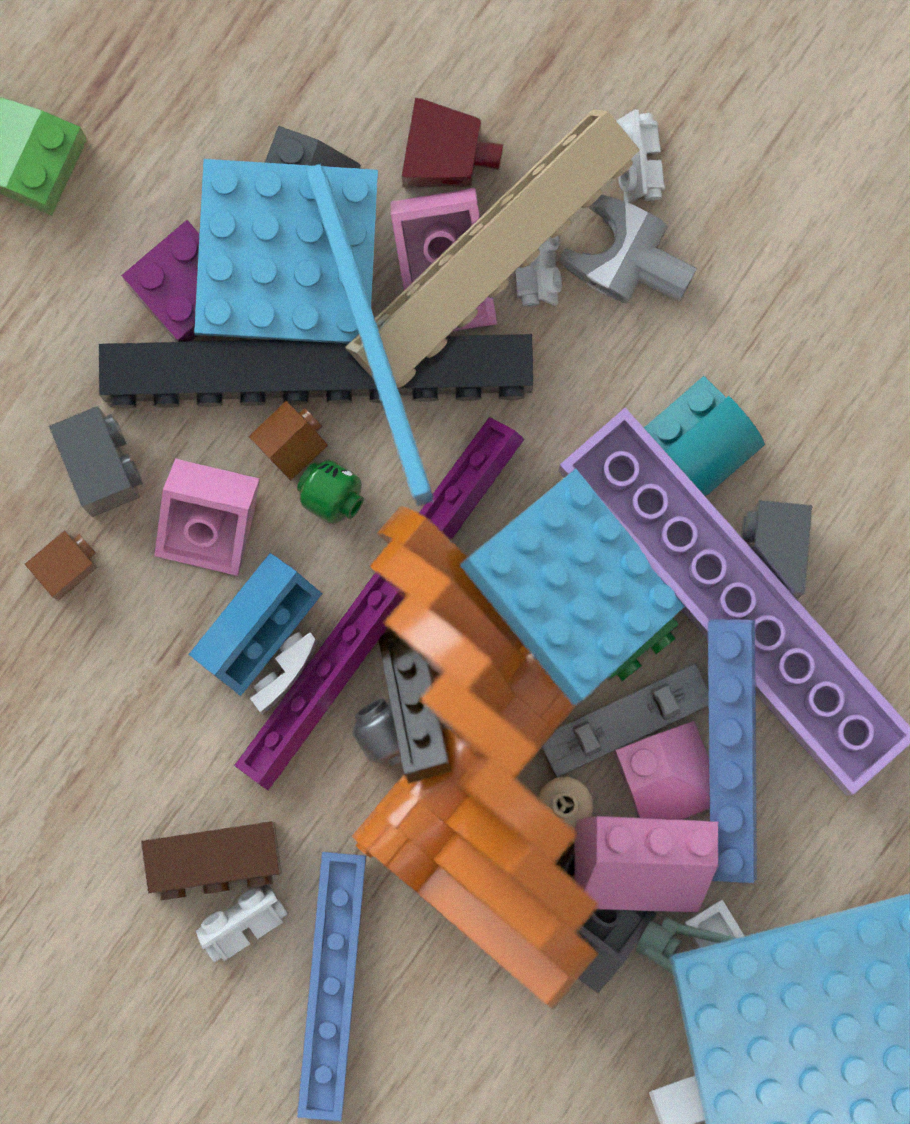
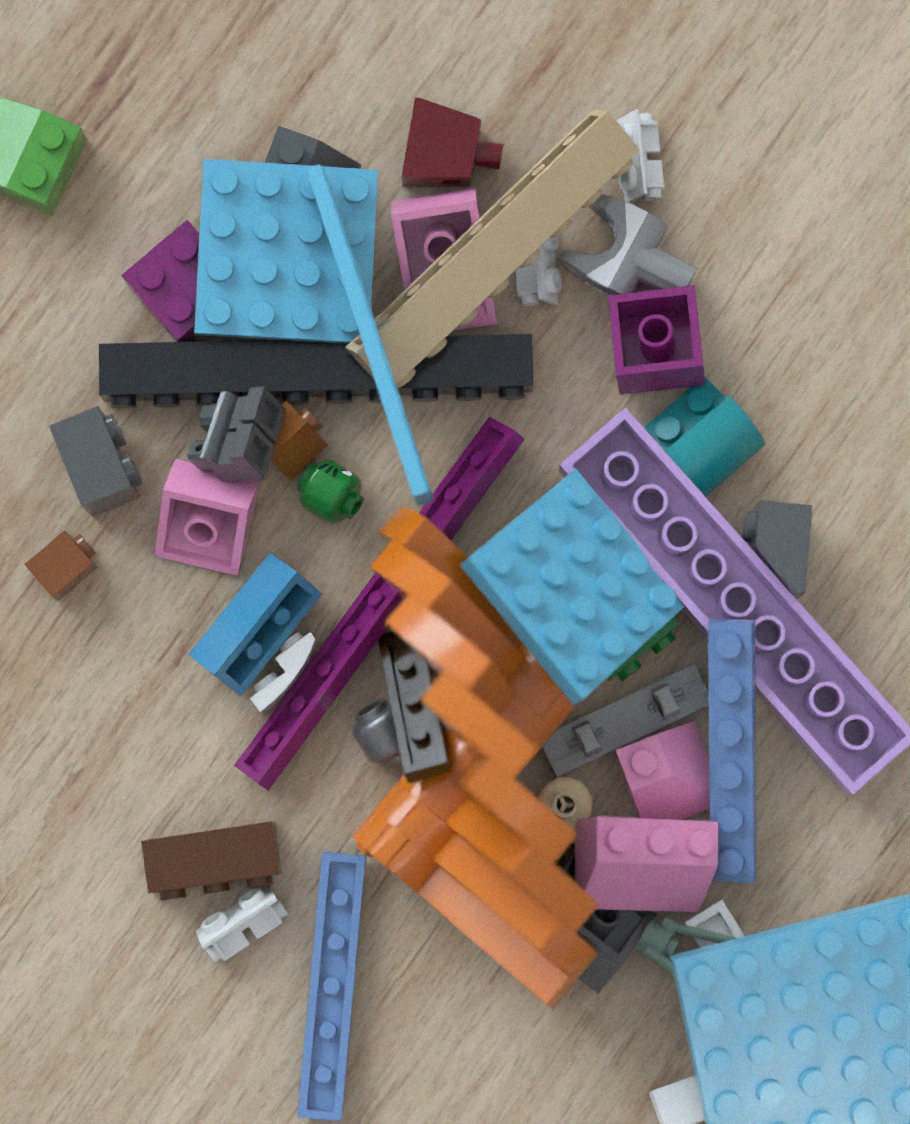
none -> dark grey hips [187,386,286,481]
none -> magenta brick [608,285,706,395]

